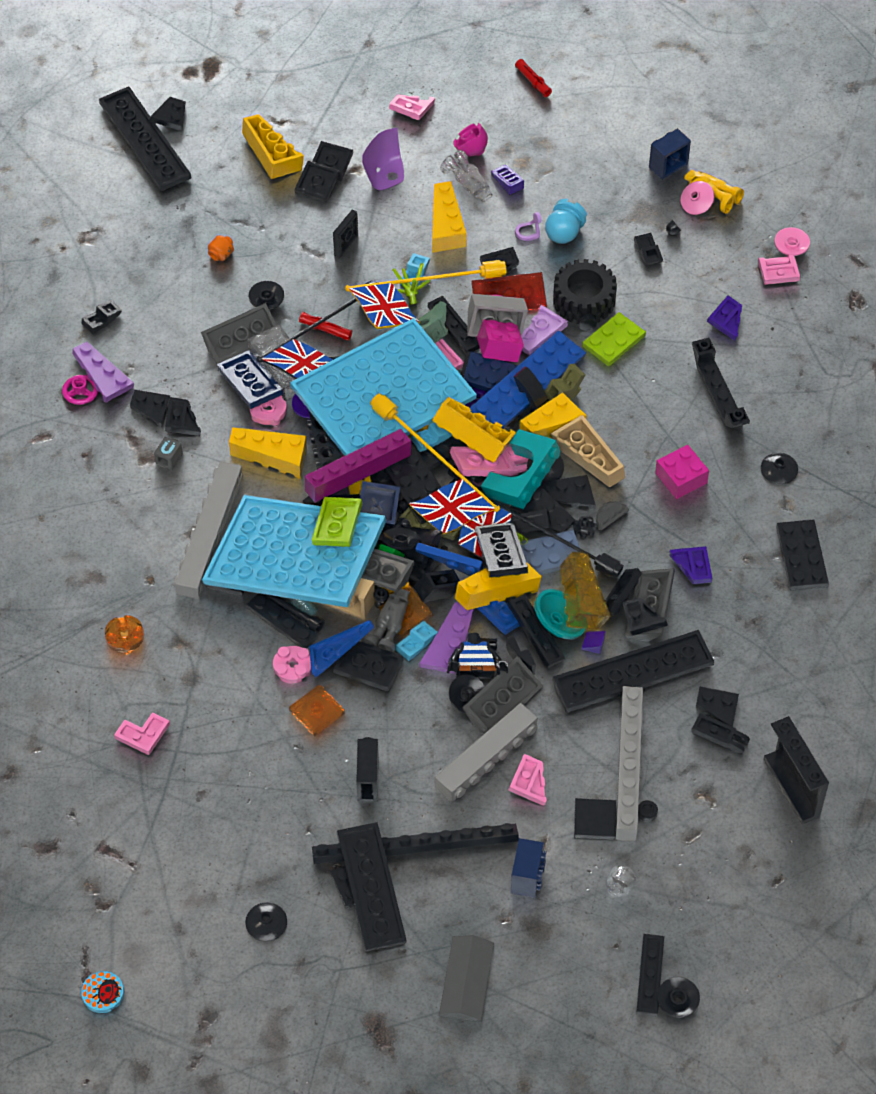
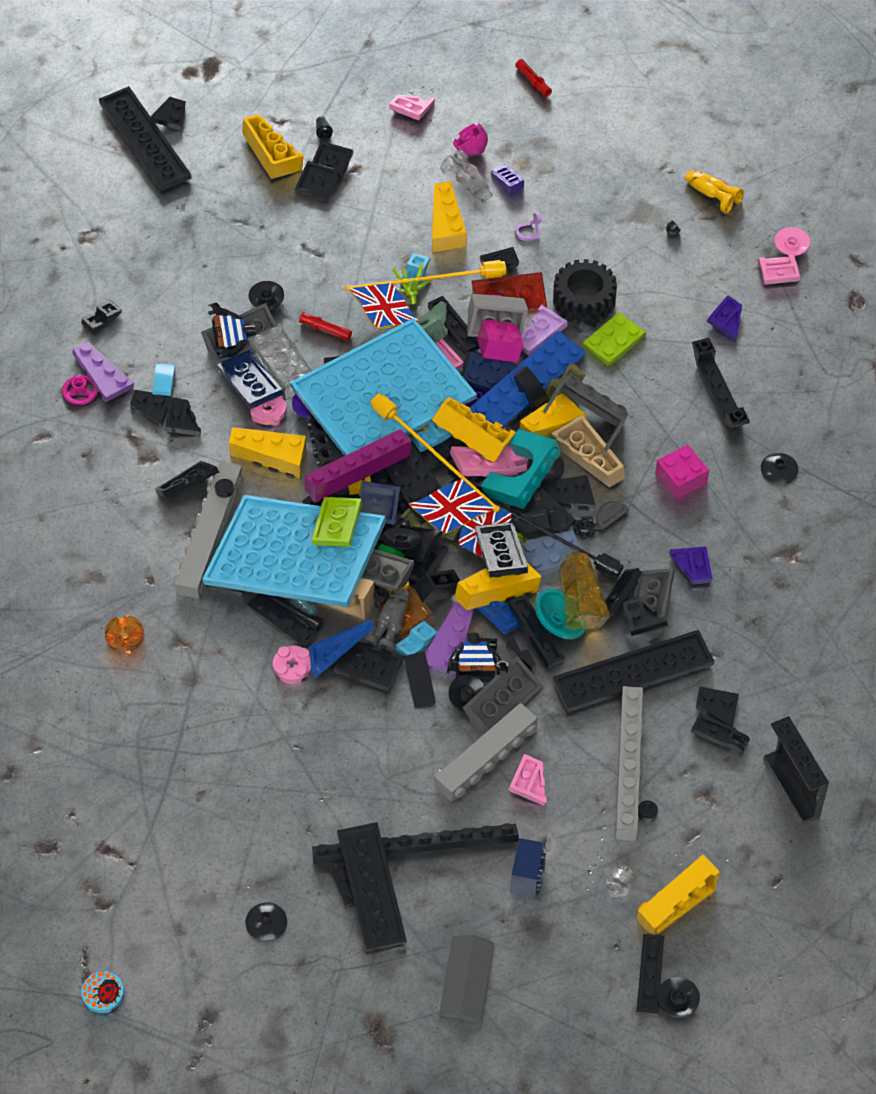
bright pink plate [114,712,170,755] -> none
dark grey brick [154,437,183,470] -> none
orange head [208,235,234,261] -> none
flag [256,280,379,379] -> none
clear orange plate [289,684,345,736] -> none
black plate [333,209,358,258] -> none
black brick [356,737,379,801] -> none
medium lavender piece [362,128,404,190] -> none
blue wing [415,543,483,576] -> none
medium azure tile [545,199,587,244] -> none
black tile [574,798,616,840] -> none
dark purple slope [581,631,606,654] -> none
black slope [634,233,663,265] -> none
dark blue brick [649,128,691,180] -> none
bright pink dish [681,181,714,215] -> none
black plate [776,519,829,591] -> none
none -> medium azure slope [152,364,175,396]
none -> black wing [155,461,219,498]
none -> torso [208,302,256,359]
none -> black tile [215,479,234,498]
none -> black cone [316,116,333,140]
none -> black sticker [404,651,436,708]
none -> dark grey windscreen [543,375,628,452]
none -> yellow wedge [637,854,720,935]

